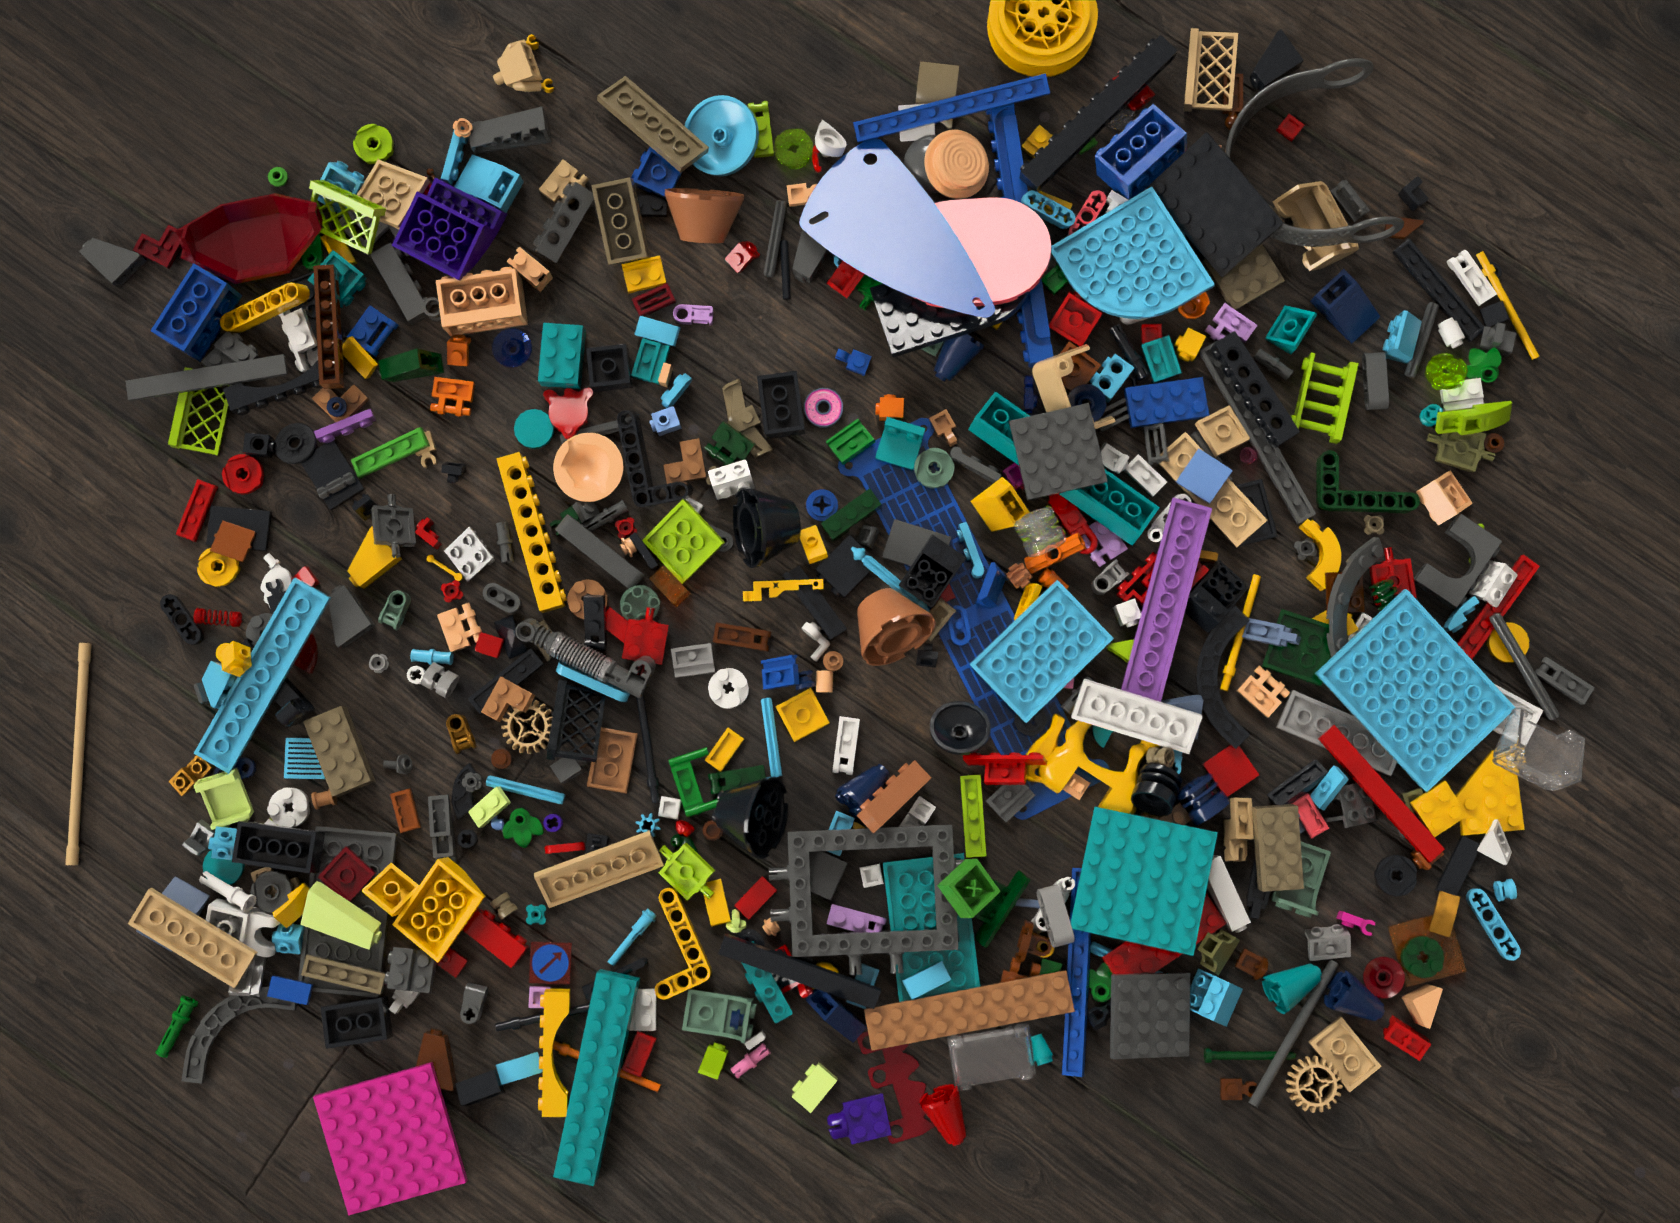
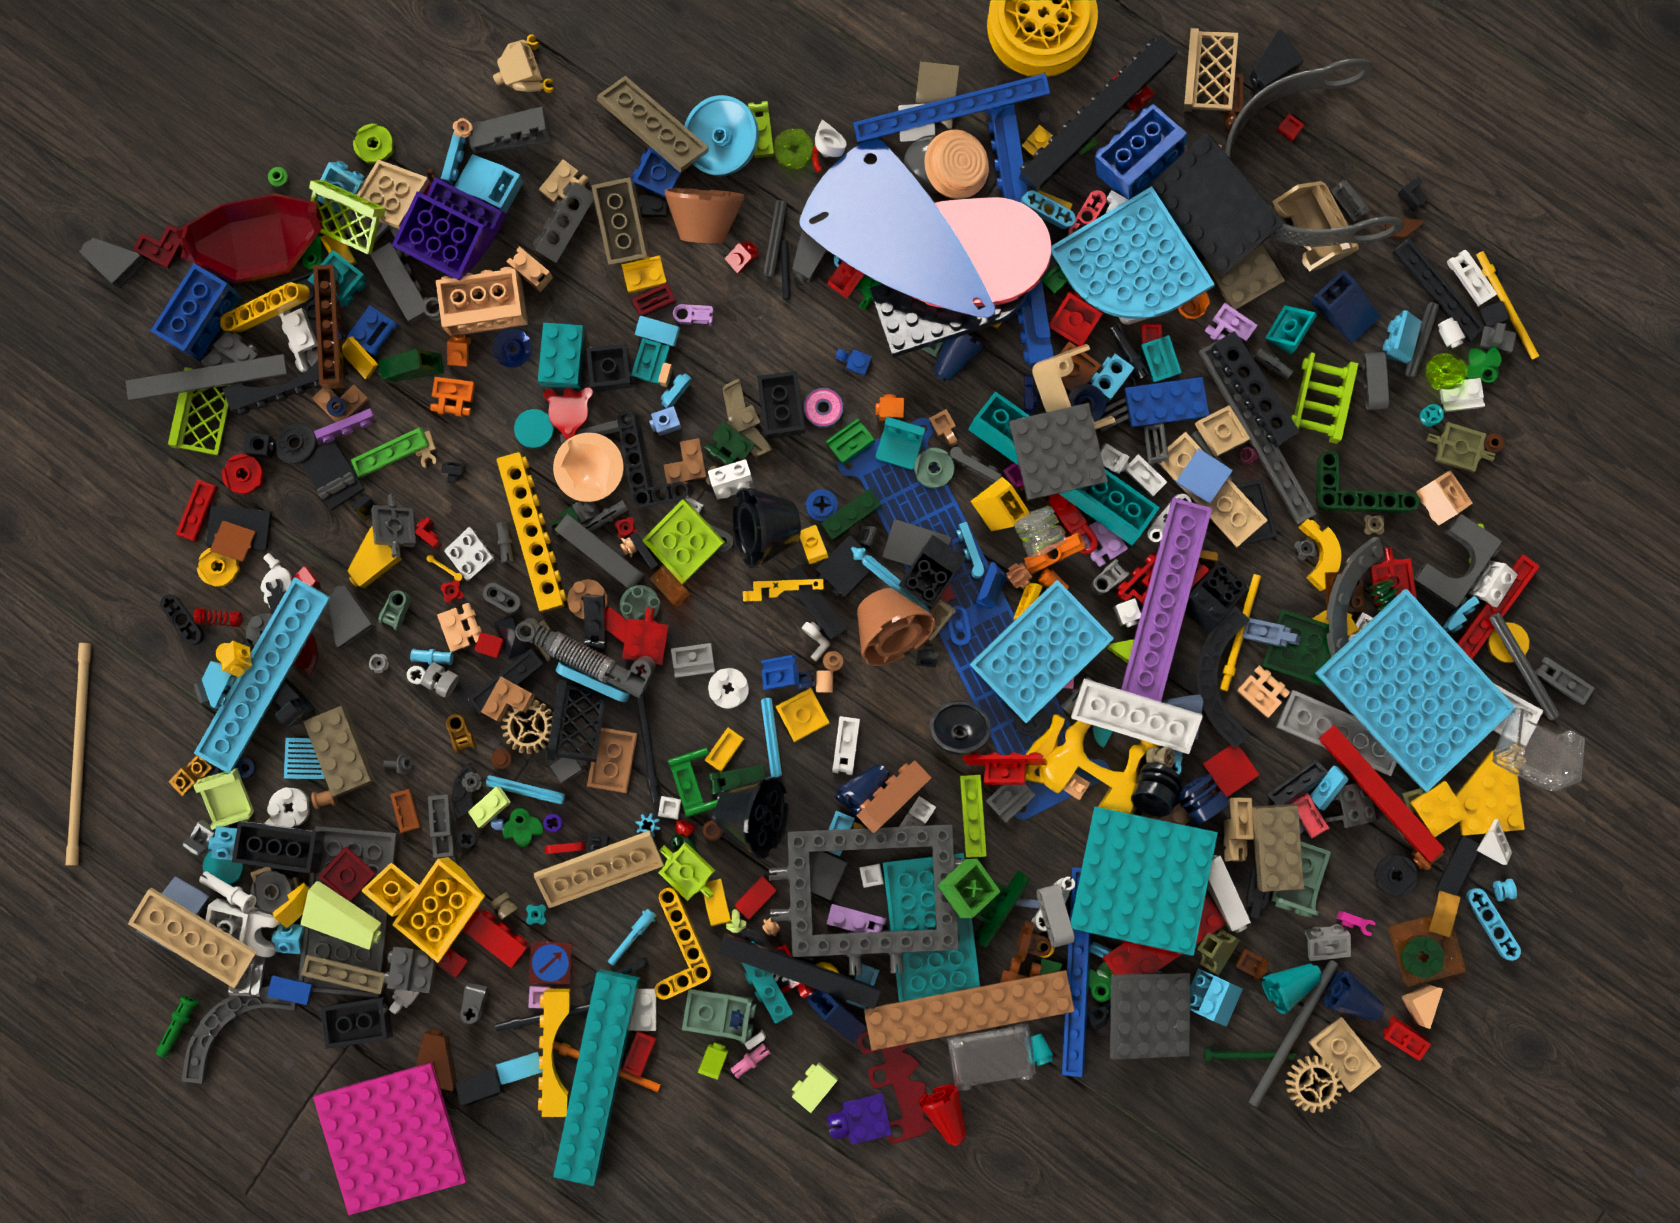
reddish brown plate [713,622,772,652] -> none
light nougat plate [787,183,817,207] -> none
medium azure slope [903,961,951,999] -> none
yellow brick [1174,328,1206,362] -> none
reddish brown plate [1220,1078,1257,1100] -> none
dark red dish [1363,957,1405,998] -> none
lime slope [1435,401,1512,435] -> none

